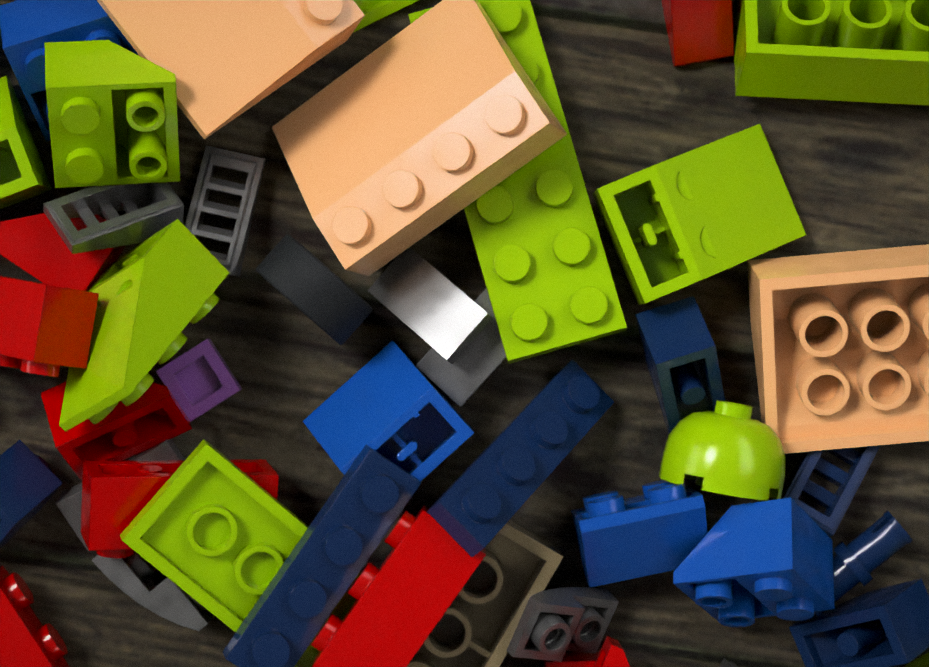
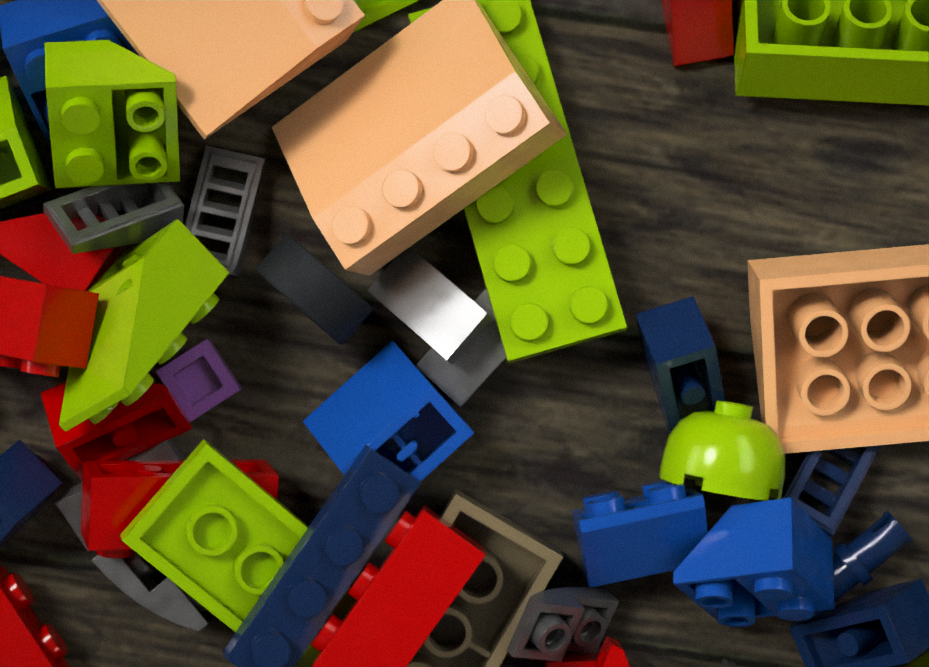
dark blue plate [427,359,614,557] -> none
lime slope [592,124,806,305] -> none

